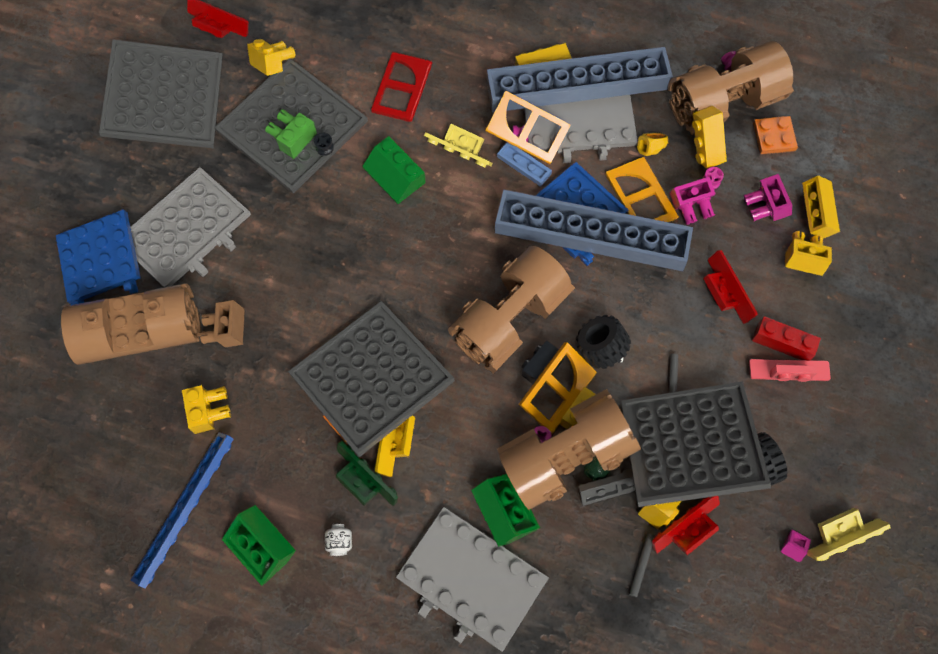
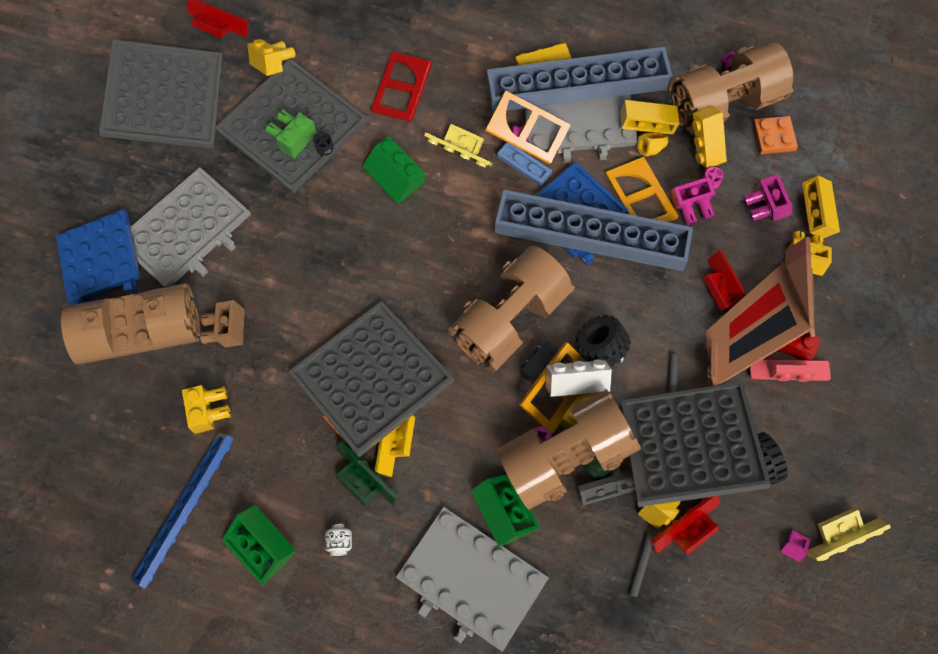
none -> white brick [546,359,612,397]
none -> yellow brick [620,100,680,134]
none -> nougat piece [706,237,815,386]

